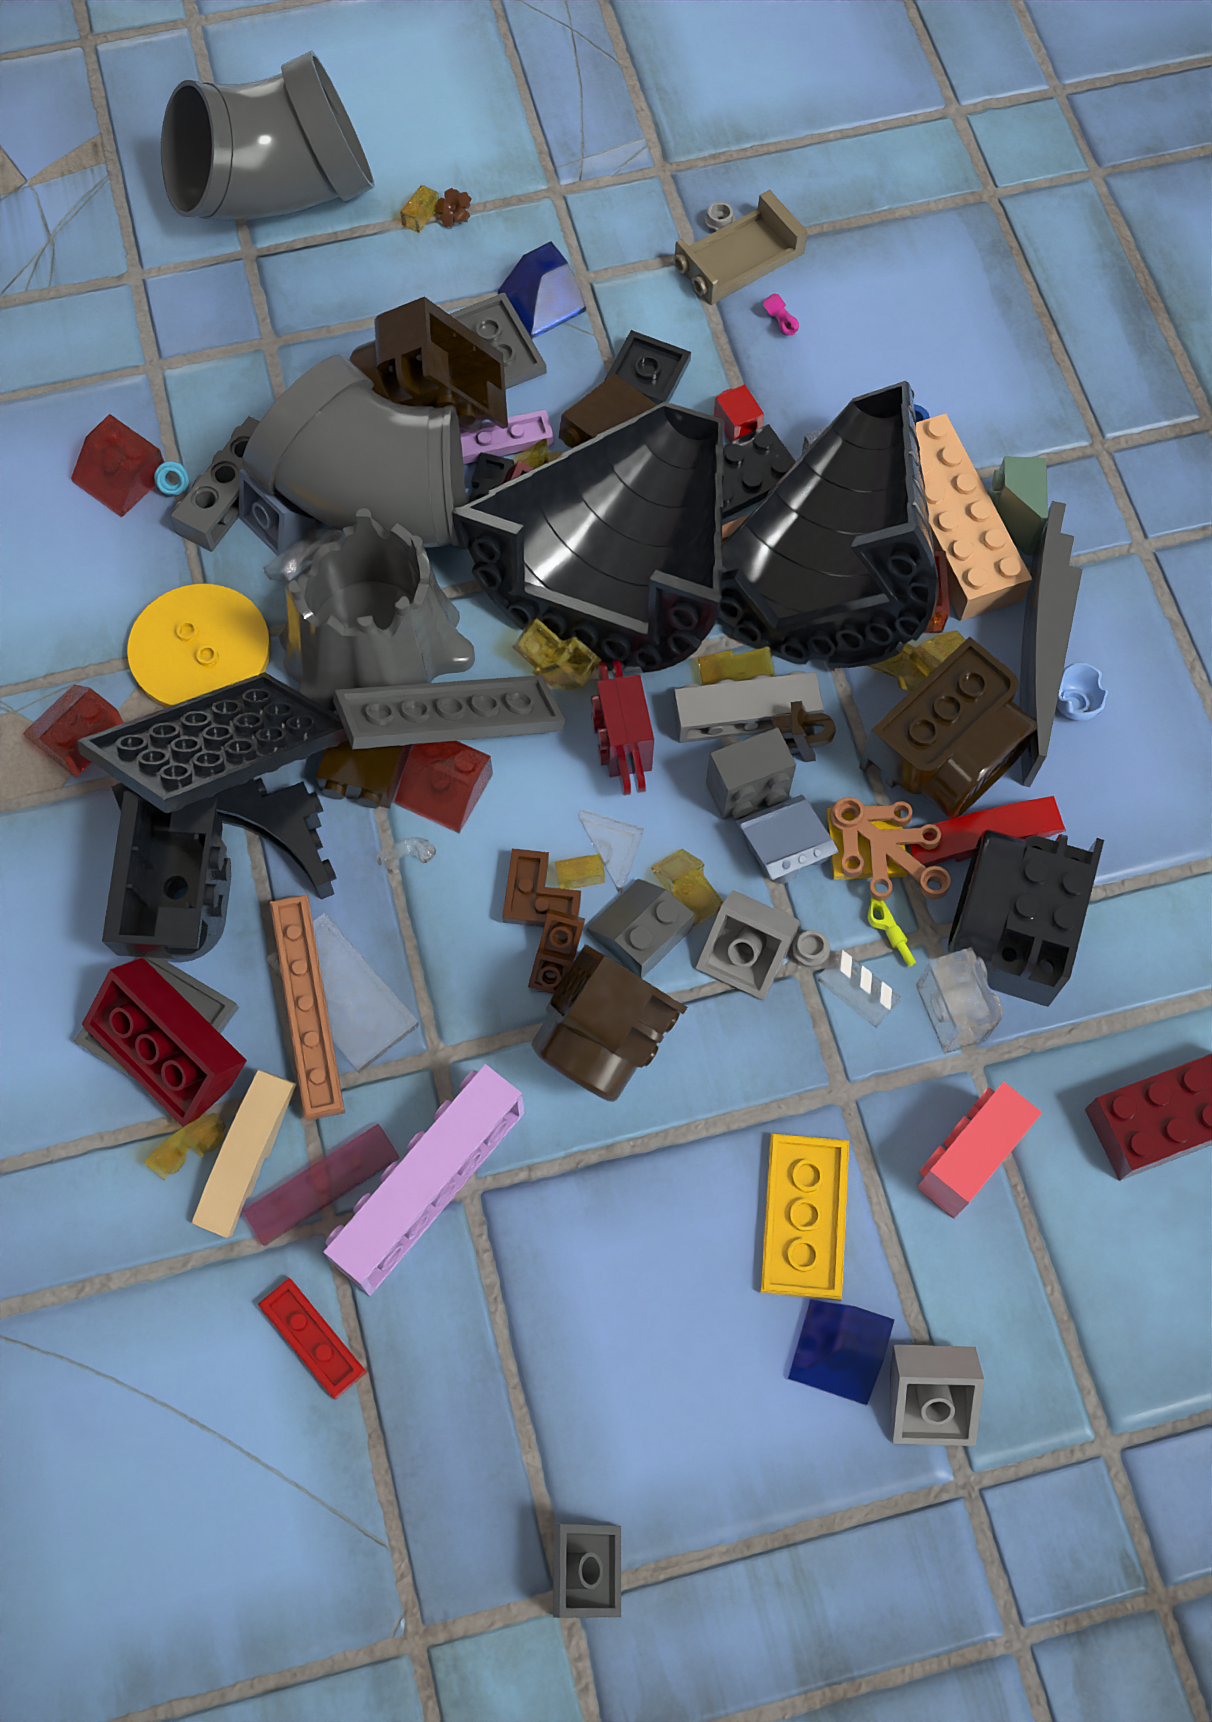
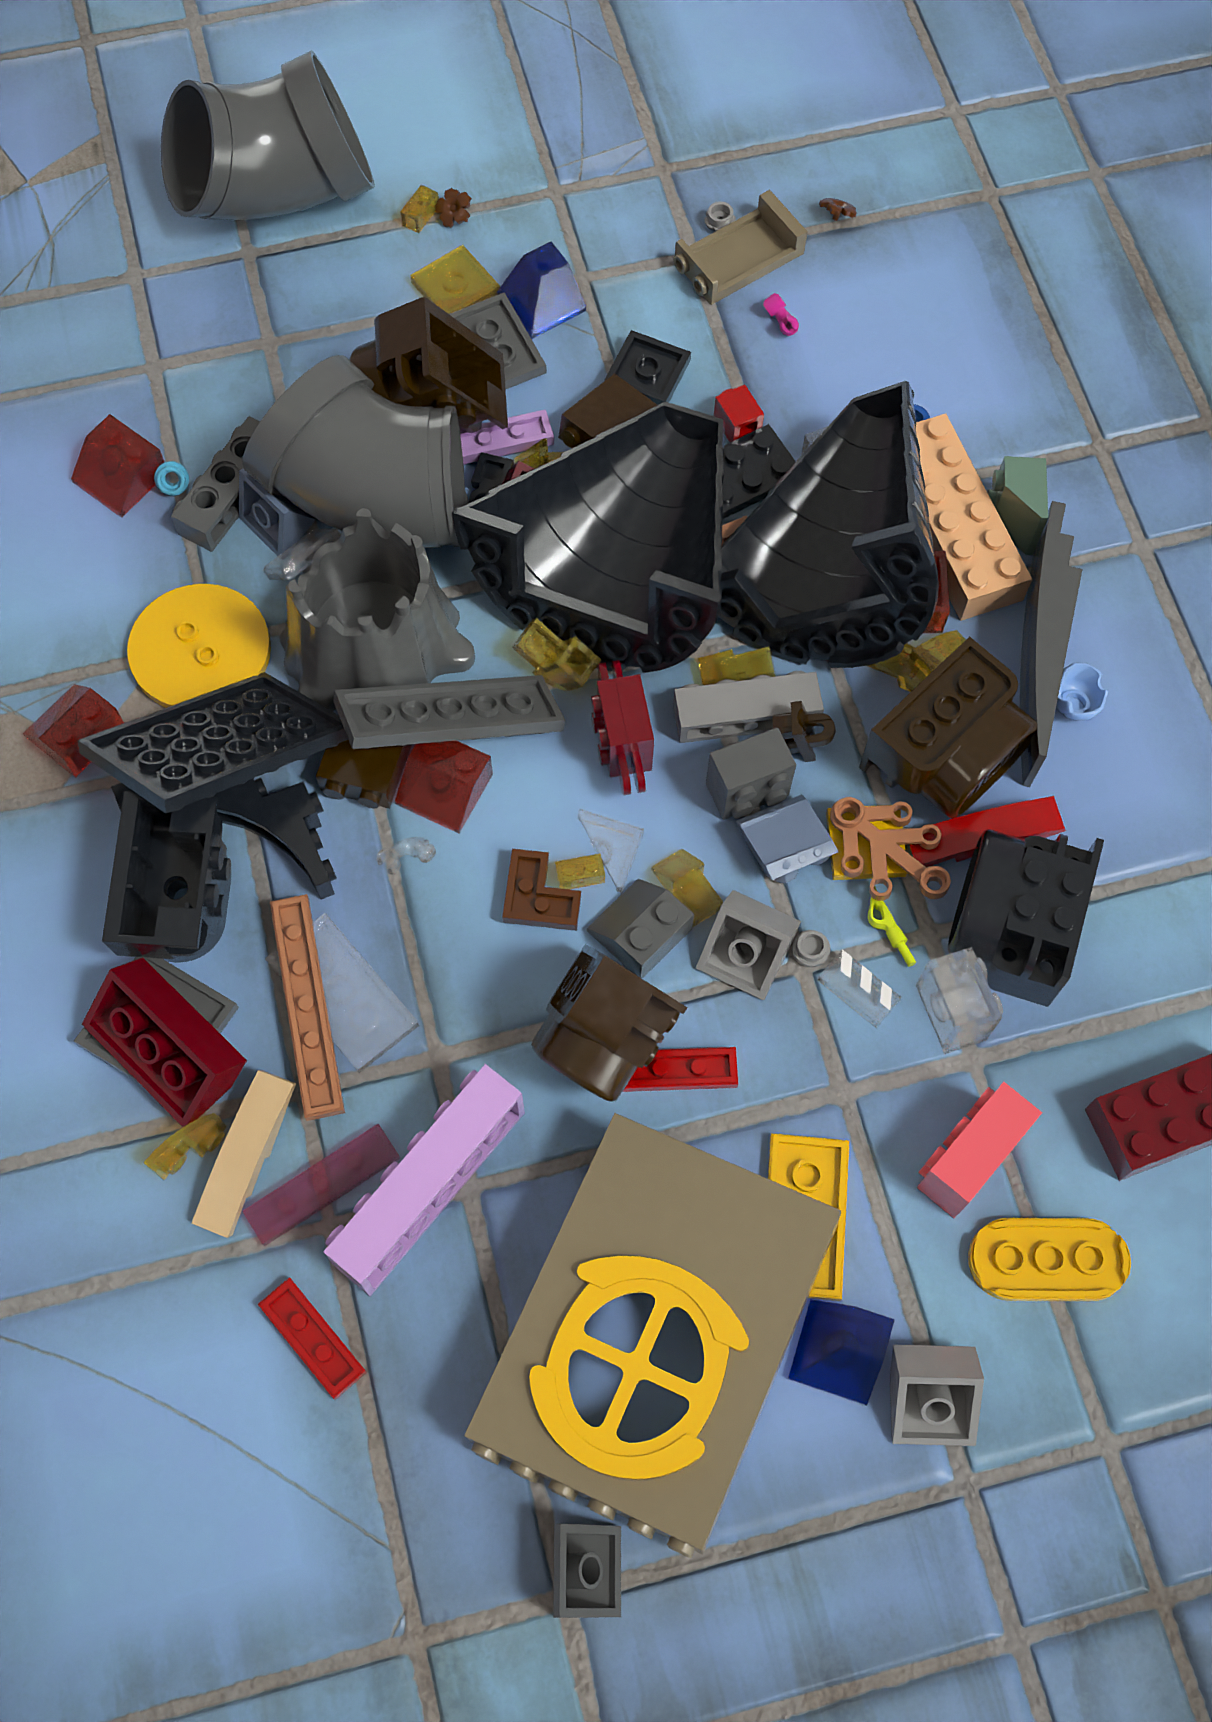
reddish brown slope [528,909,586,994] -> none
none -> clear yellow tile [410,244,501,314]
none -> dark tan panel [464,1113,841,1558]
none -> red tile [623,1047,738,1092]
none -> reddish brown plant [819,198,857,221]
none -> yellow tile [968,1218,1131,1301]

